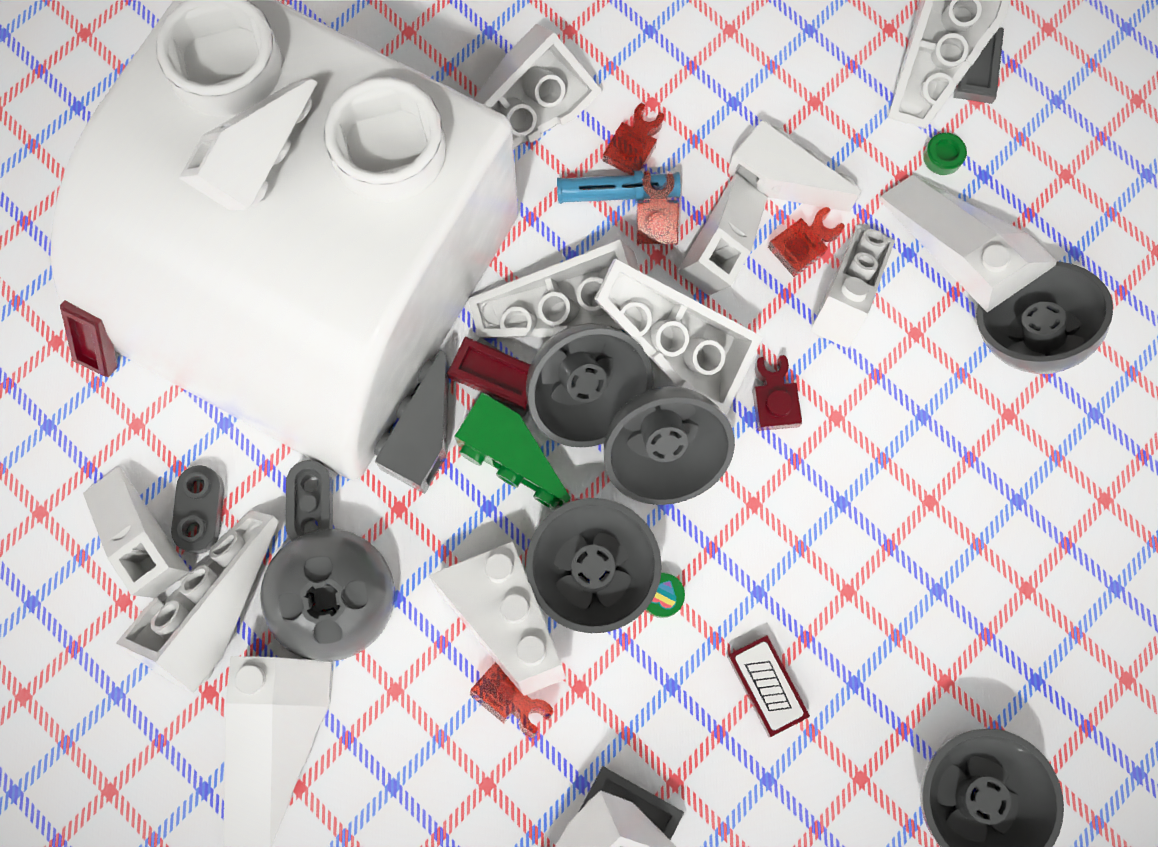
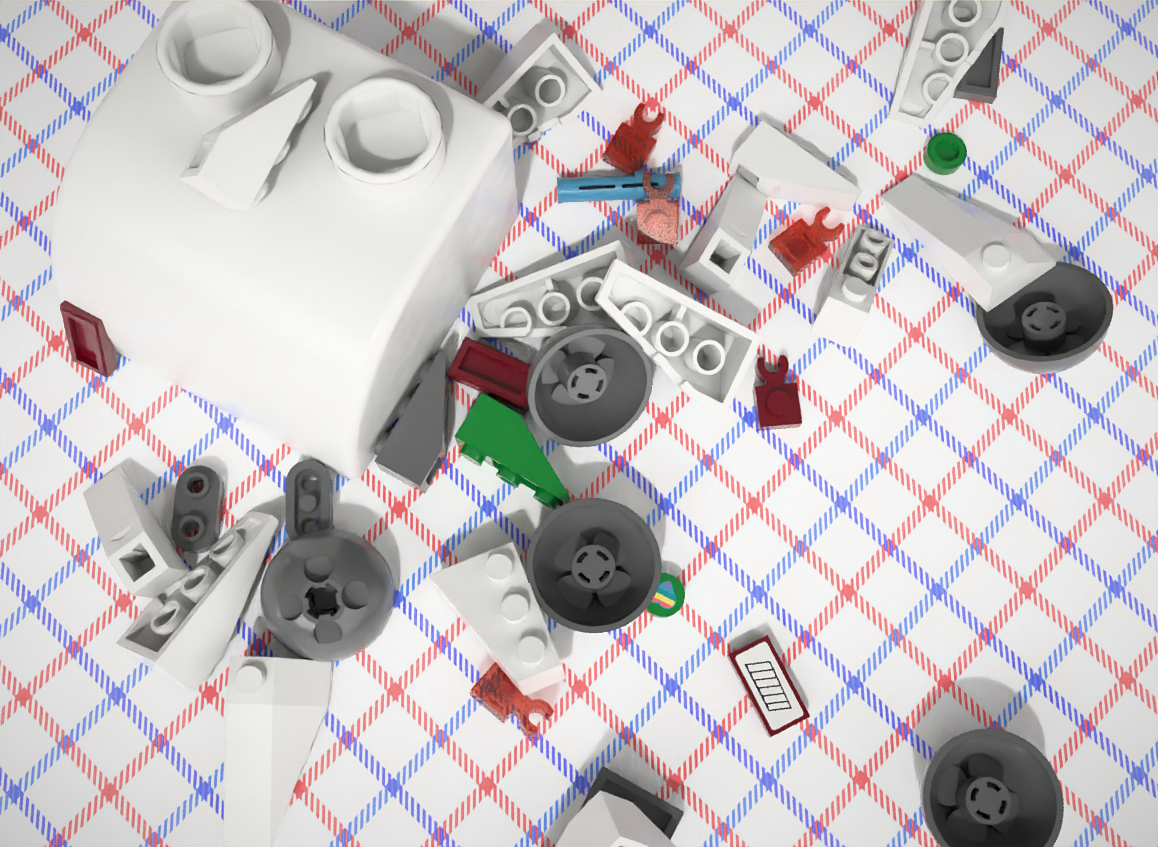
dark grey piece [603,386,735,505] -> none

